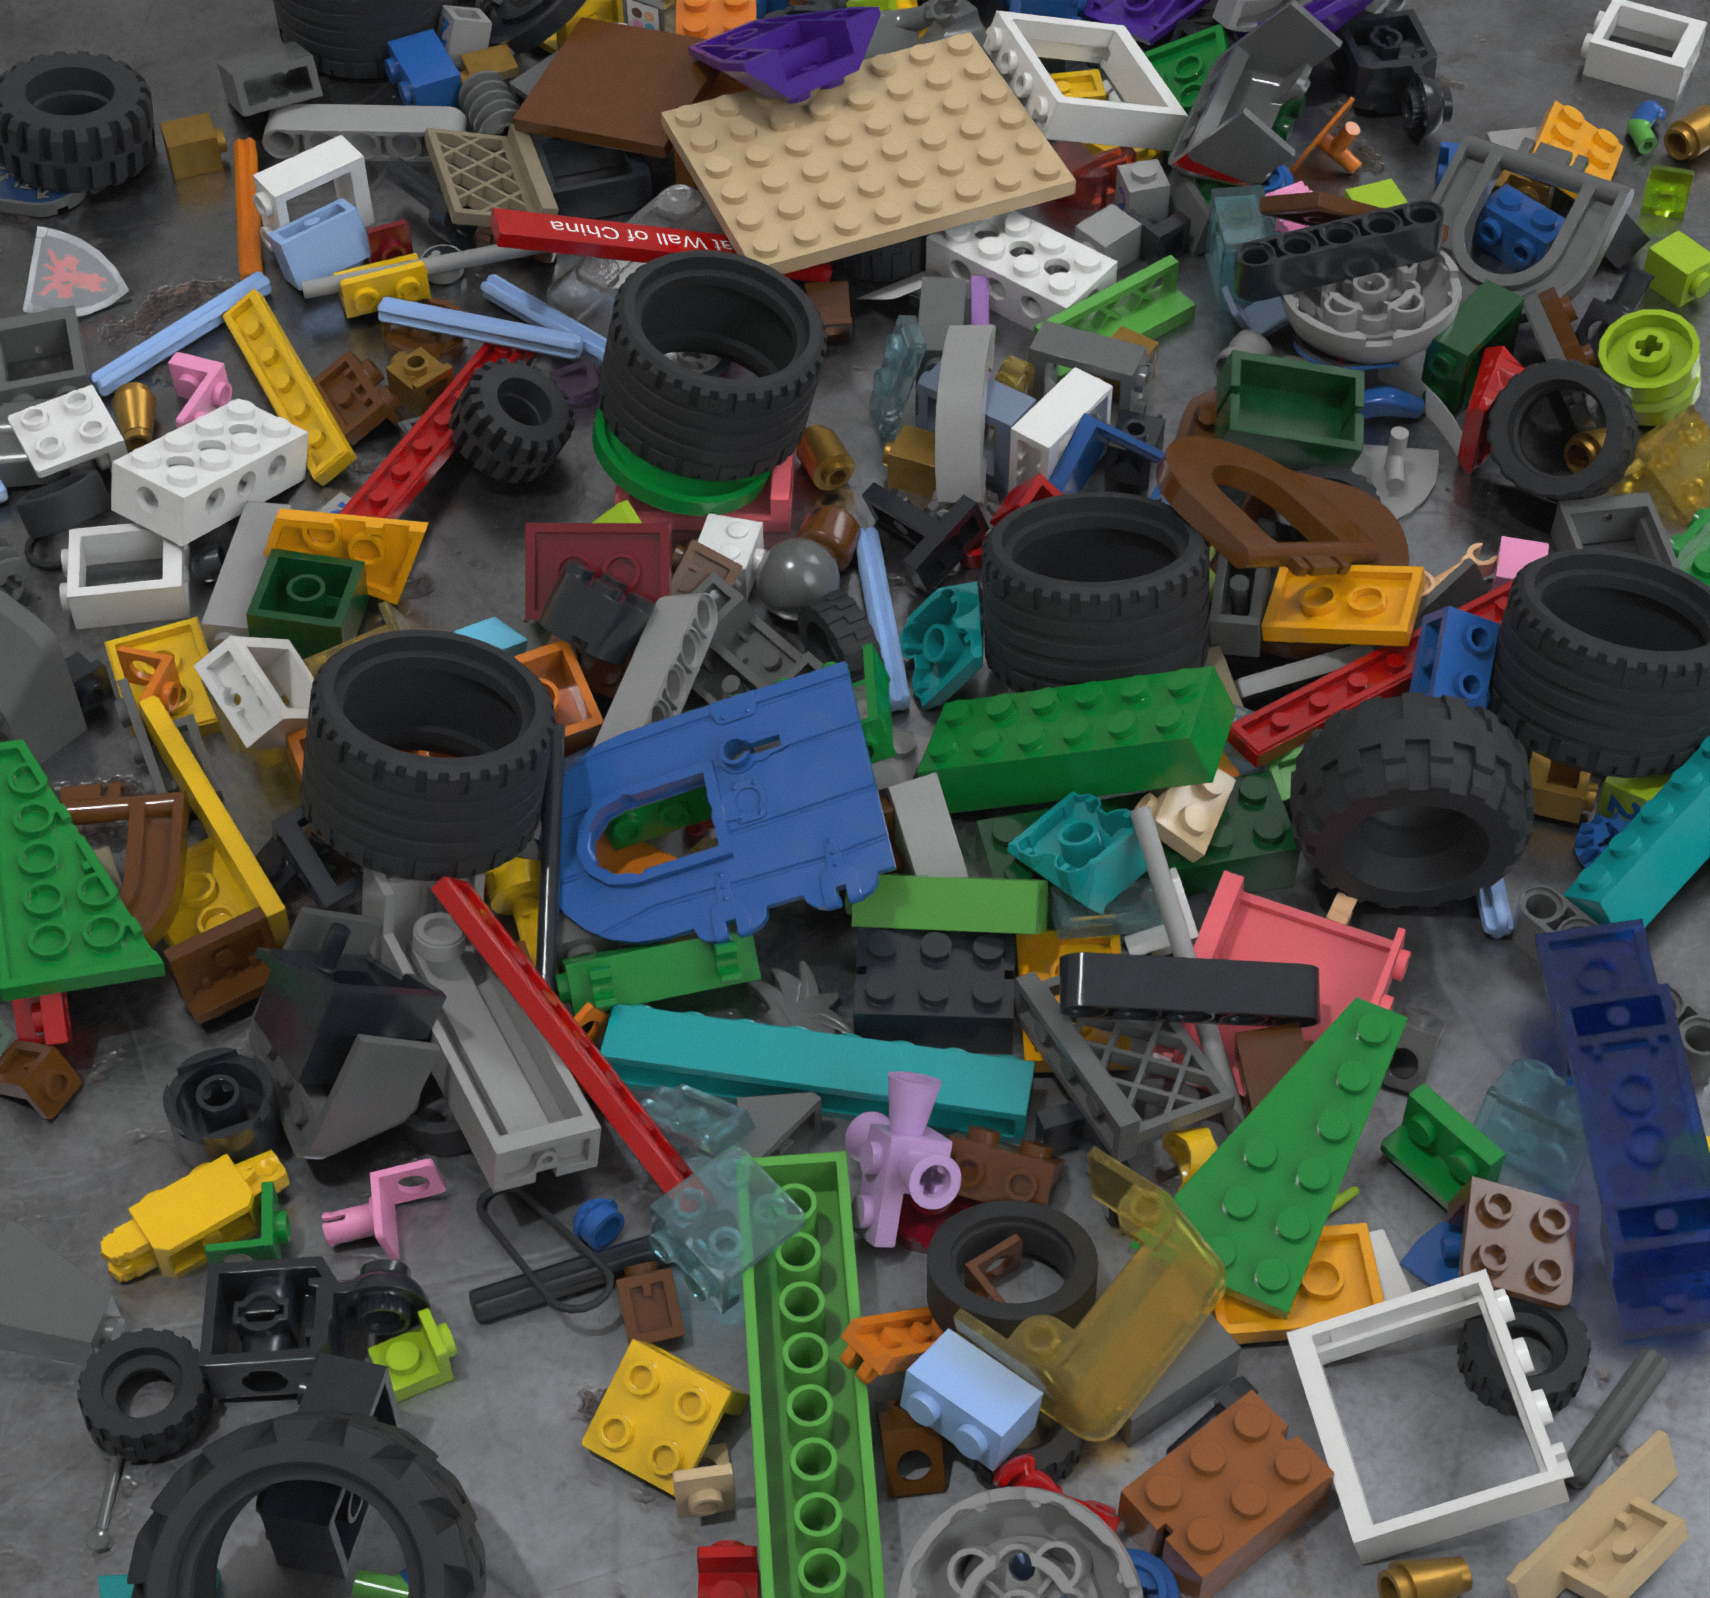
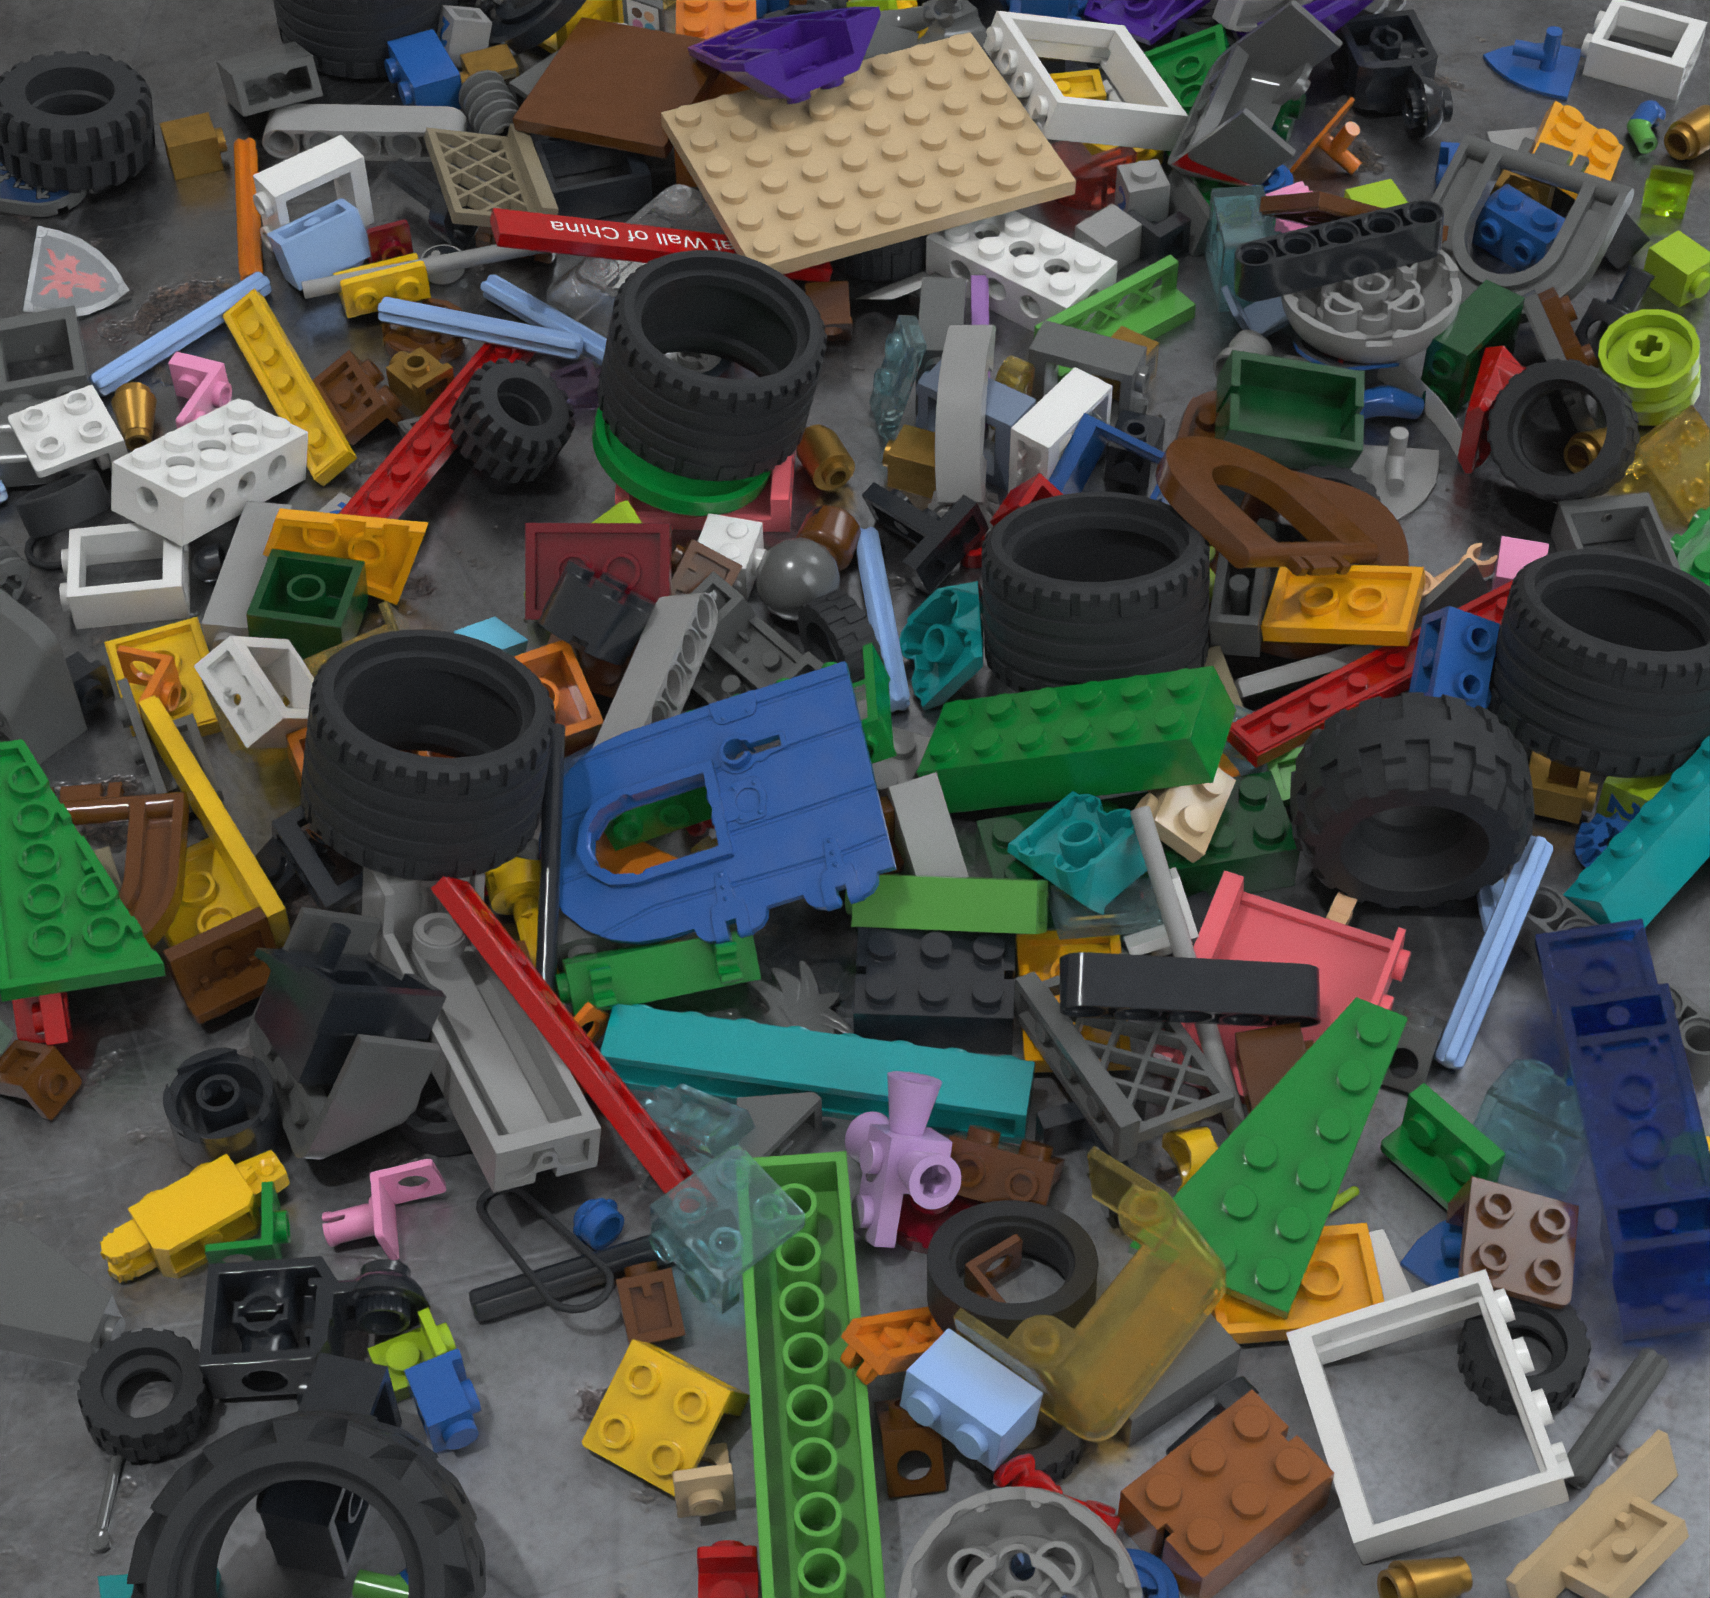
none -> blue brick [404,1348,482,1453]
none -> light blue axle [1434,836,1553,1070]
none -> blue shield [1483,26,1581,101]

